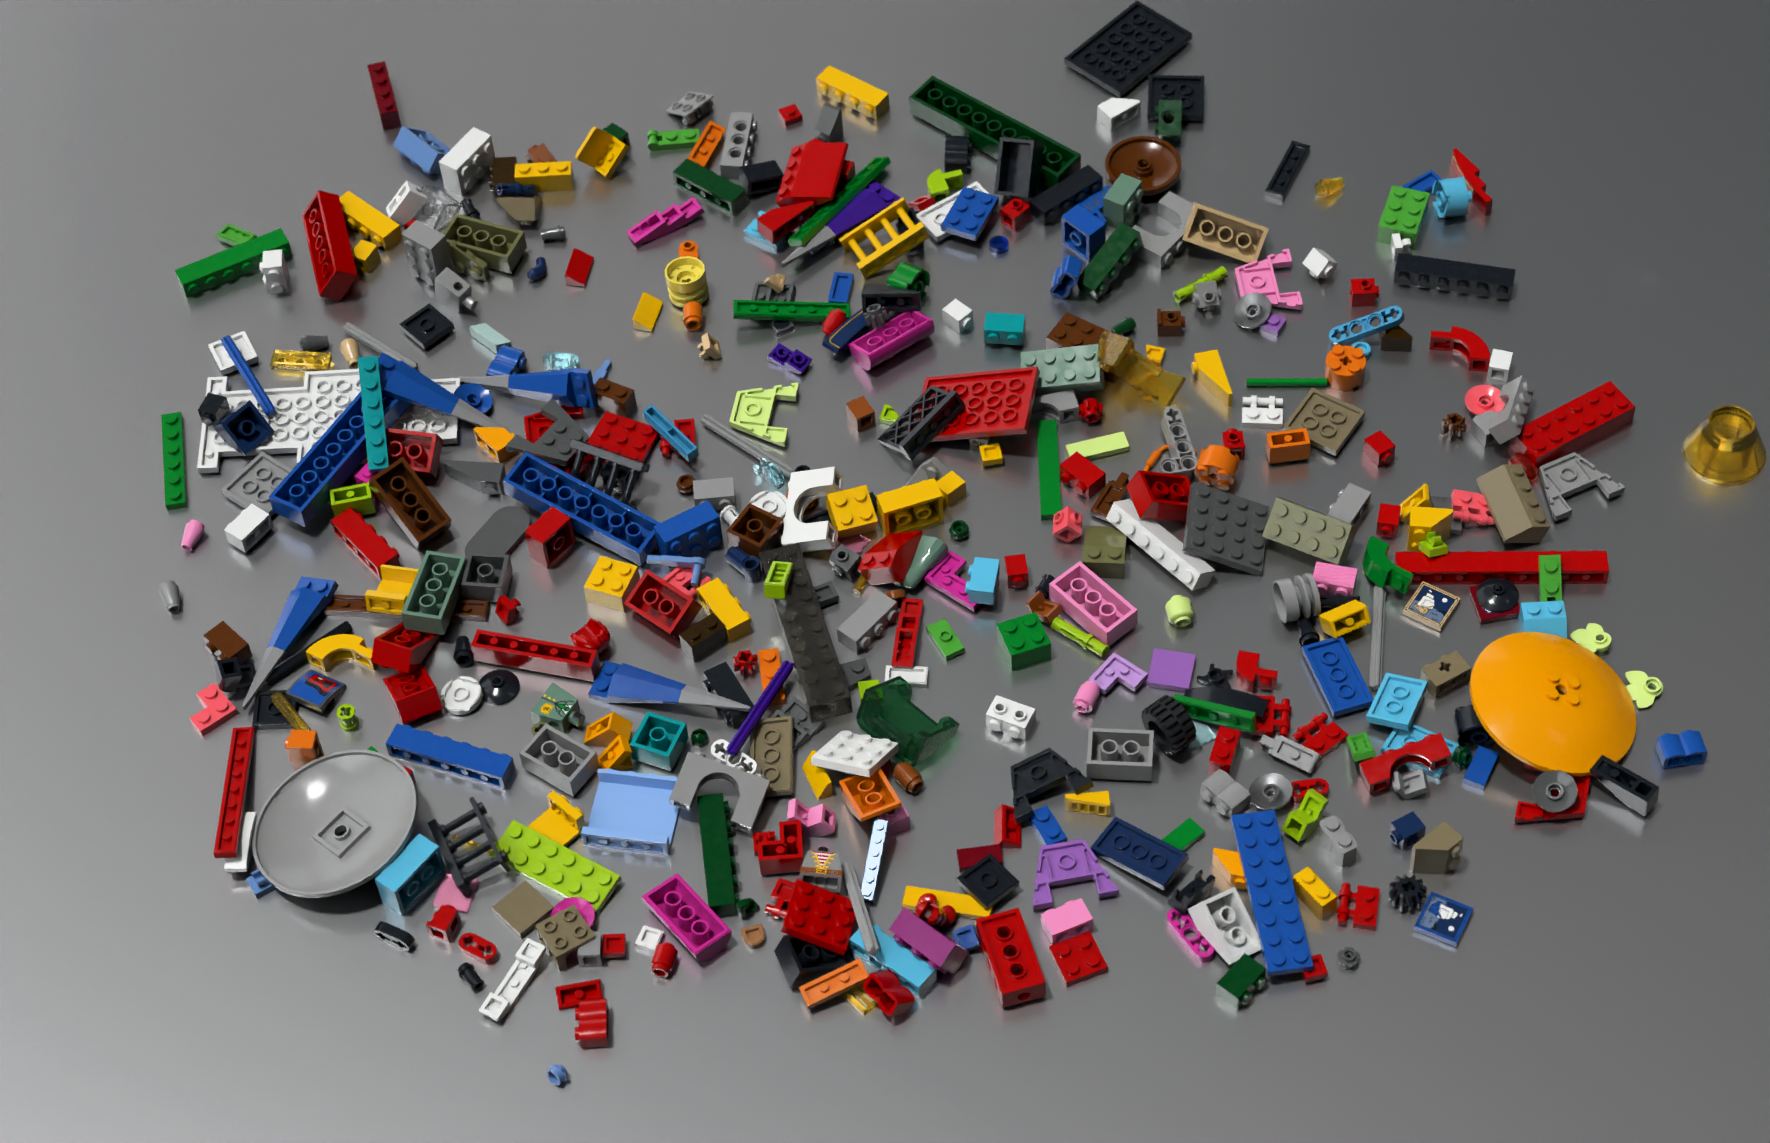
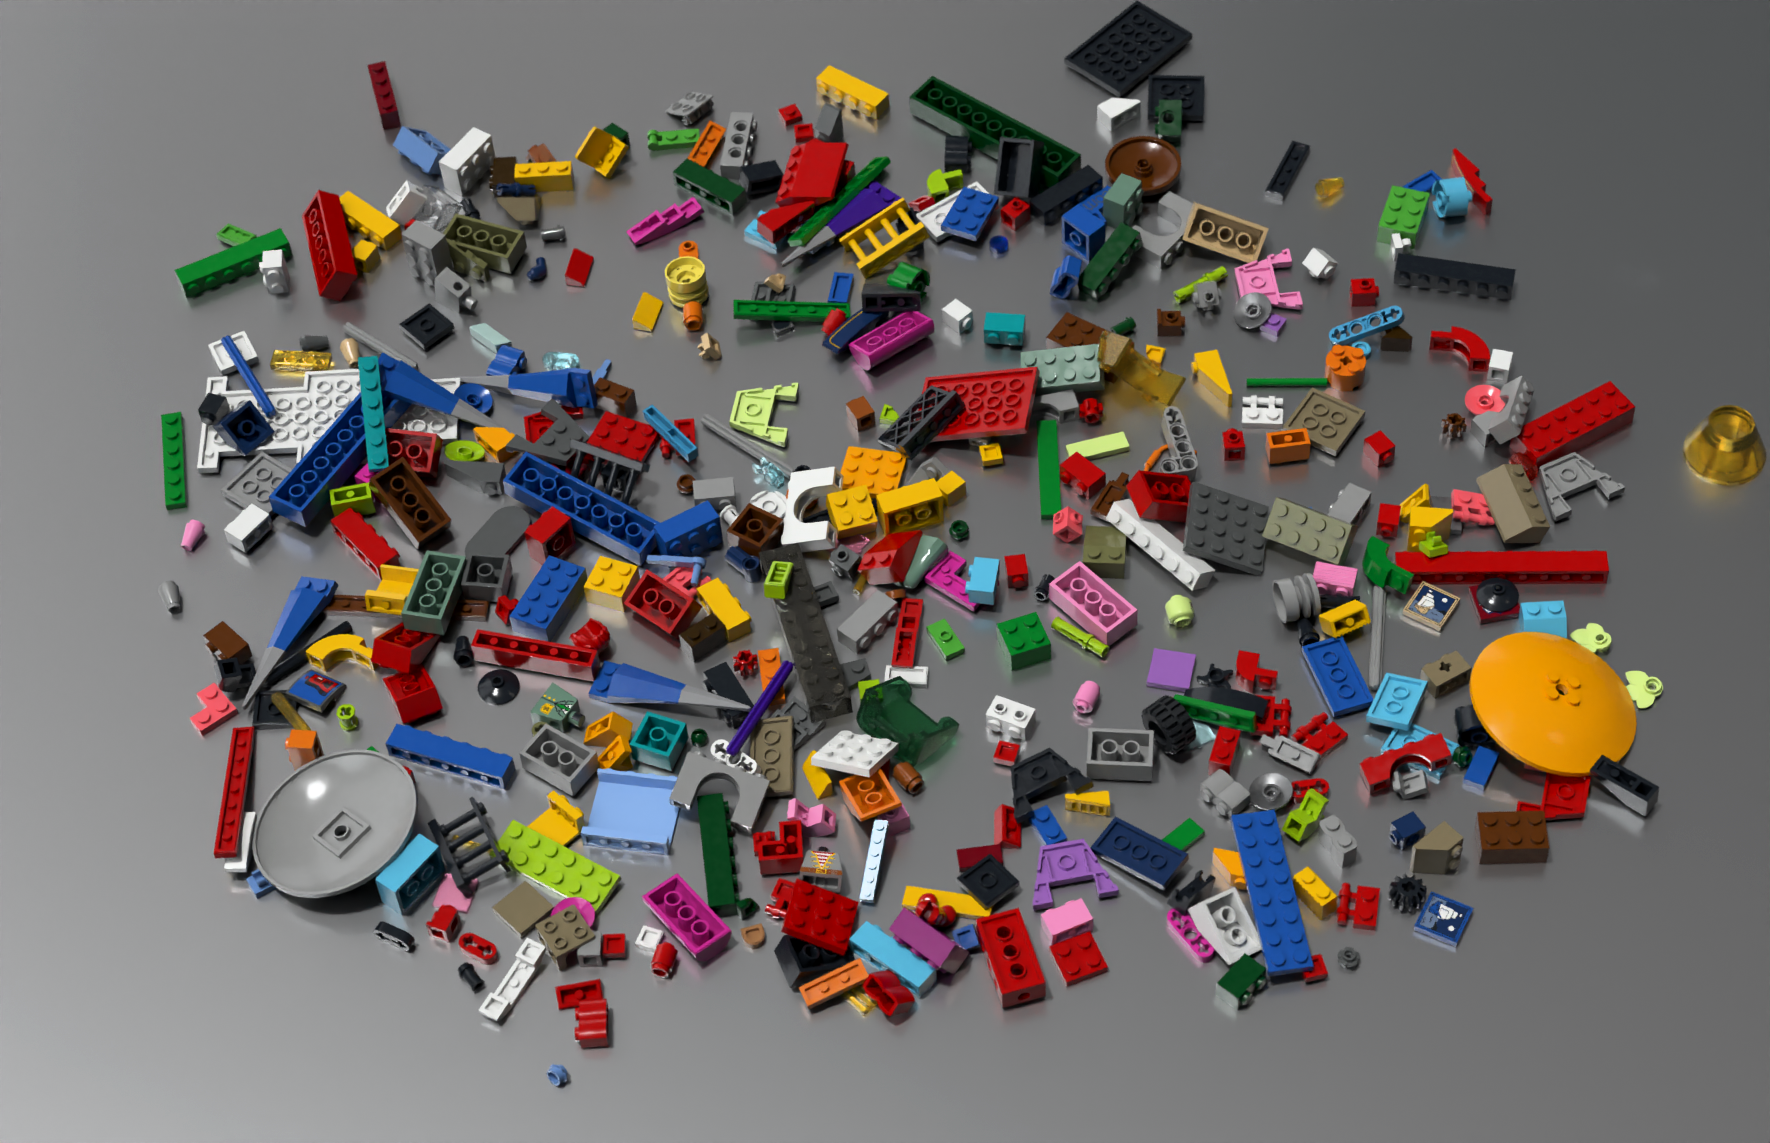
white tile [440,676,483,715] -> none
dark purple slope [767,343,812,374] -> none
light grey axle [841,861,879,956] -> none
dark grey gear [863,304,889,328] -> none
dark orange bracket [1026,591,1063,623] -> none
lavender plate [1088,653,1148,695] -> none
orange brick [1194,445,1240,491] -> none
bright green plate [1346,732,1376,762] -> none
dark grey dish [1532,770,1577,812] -> none
bright green plate [1538,555,1562,602] -> none
blue brick [1655,730,1708,768] -> none
none -> lime dish [444,440,485,462]
none -> blue brick [509,555,588,642]
none -> red tile [794,123,814,143]
none -> light orange plate [840,446,908,499]
none -> red plate [993,740,1020,766]
none -> reddish brown brick [1475,811,1549,864]

